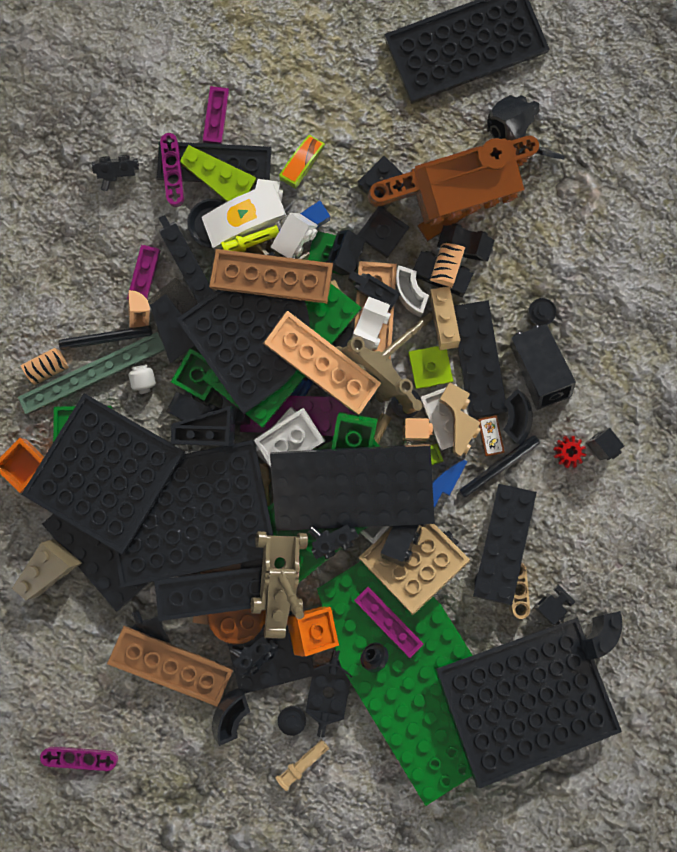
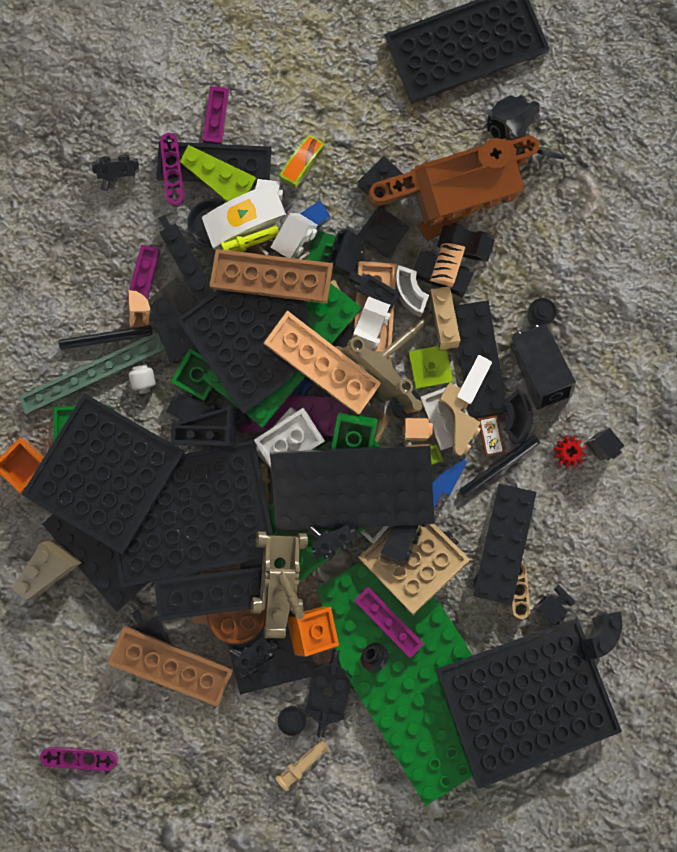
light nougat brick [20,348,69,385] -> none
black brick [212,688,250,746] -> none
none -> white sticker [458,355,492,404]

